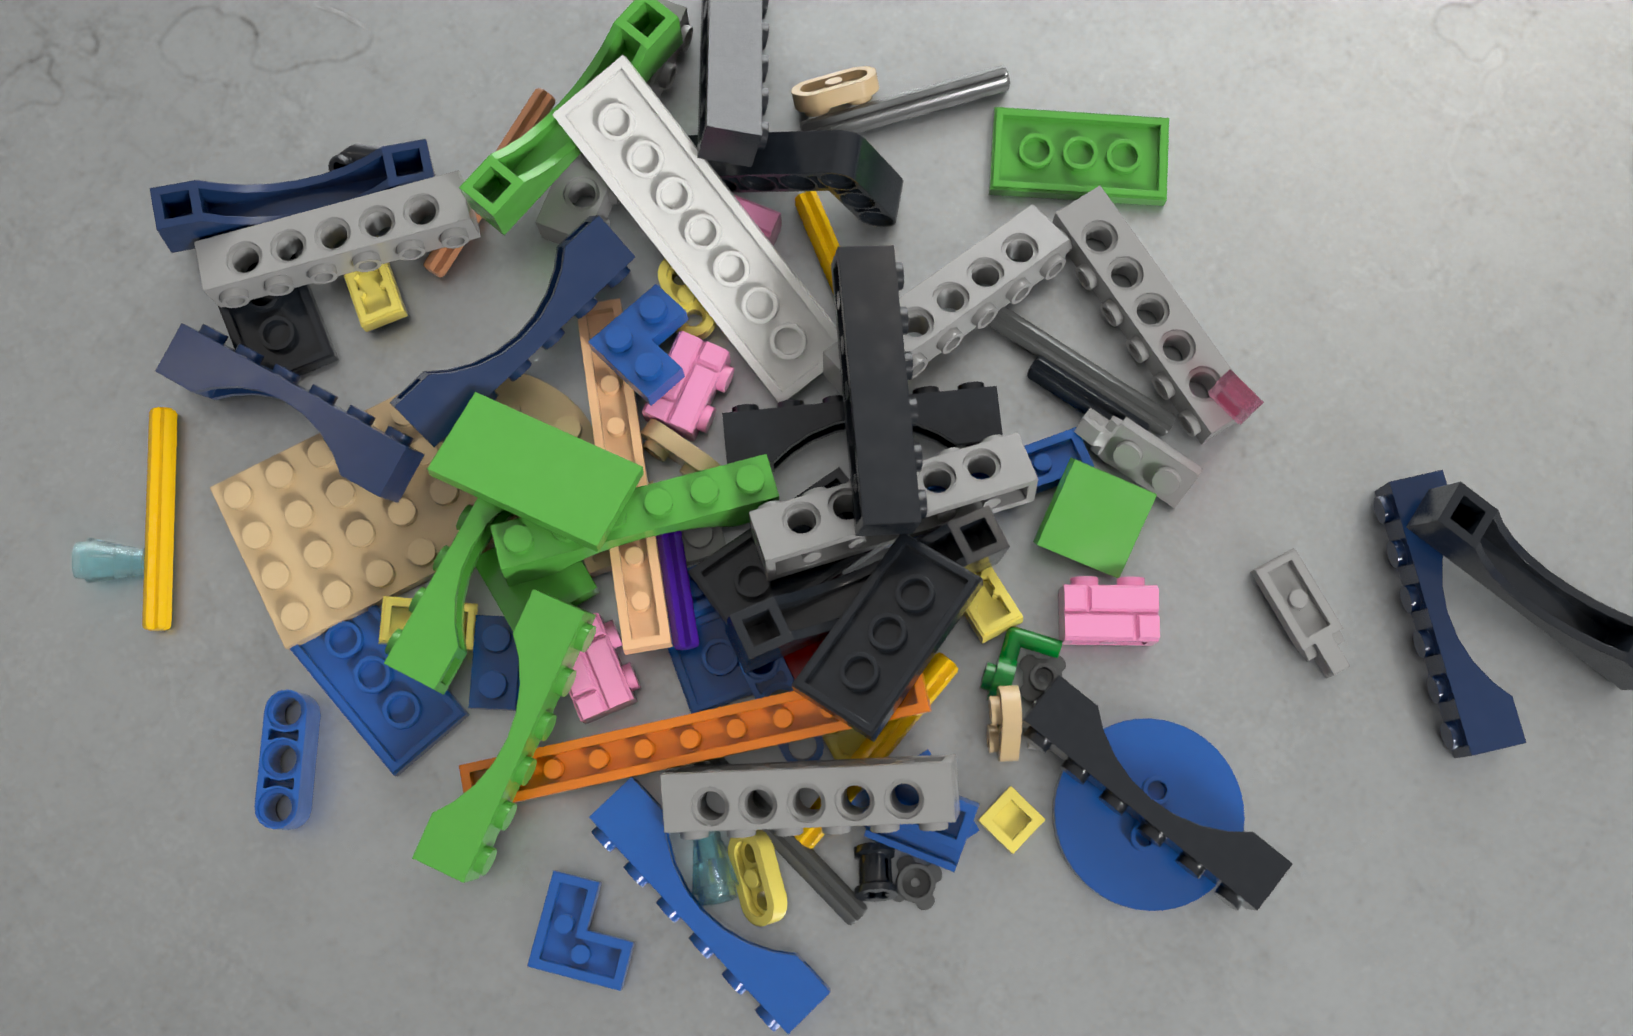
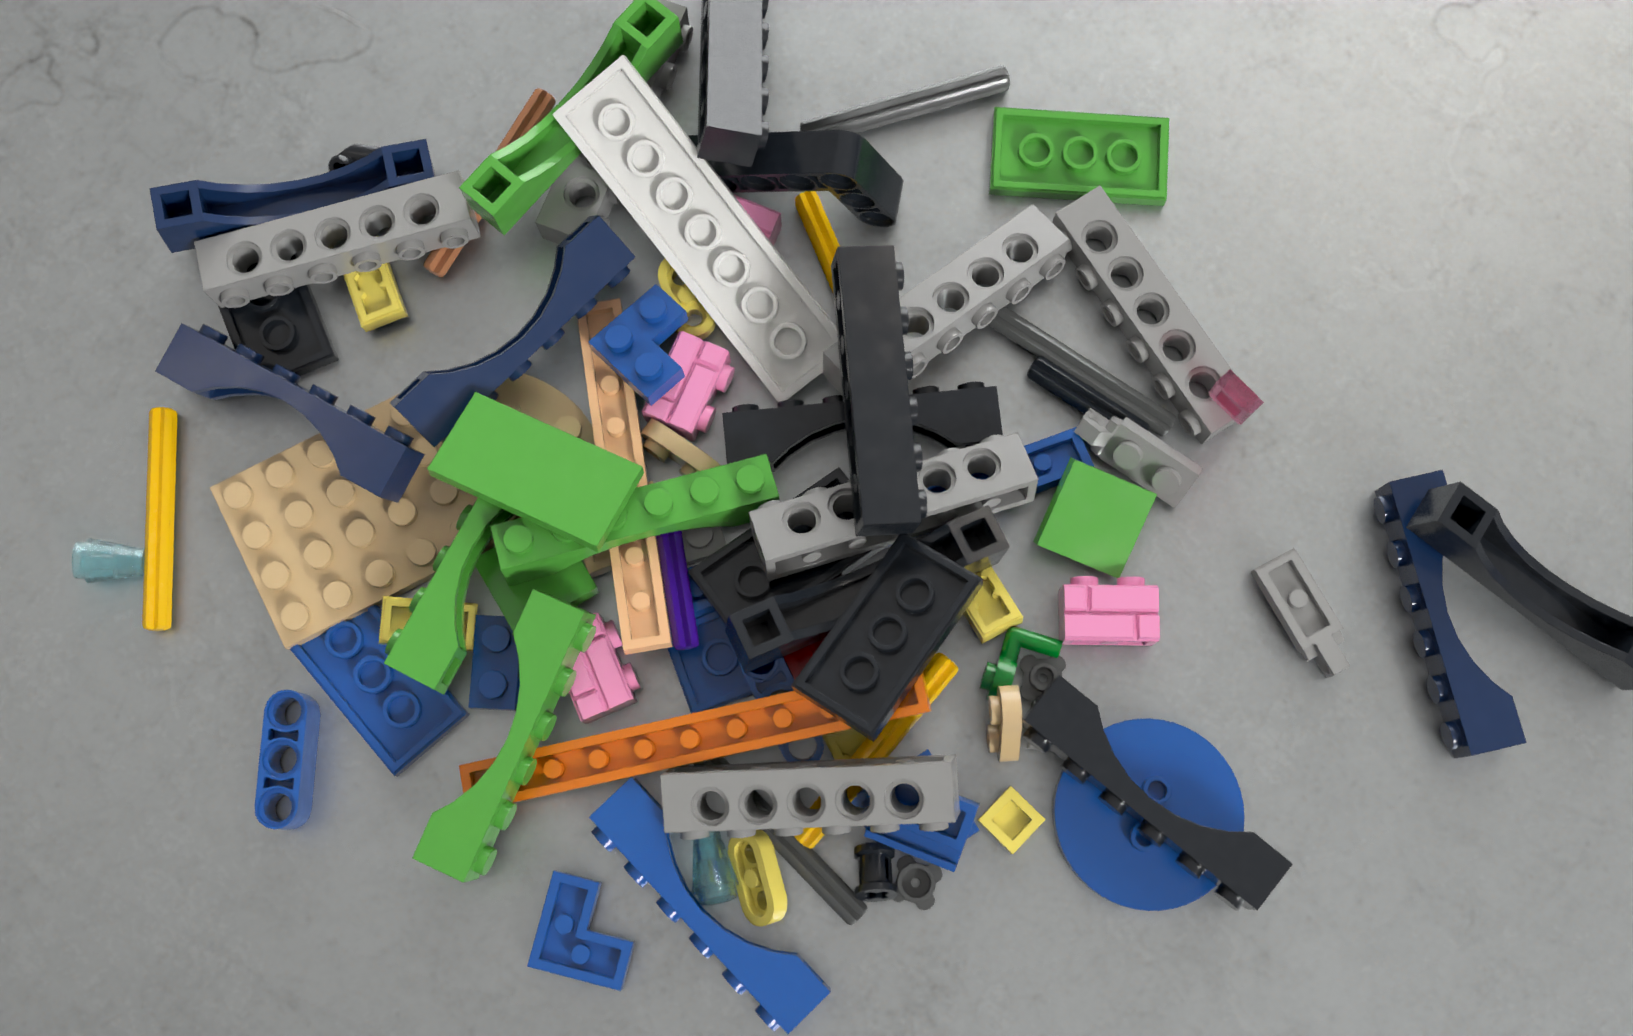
tan plate [791,66,879,117] -> none

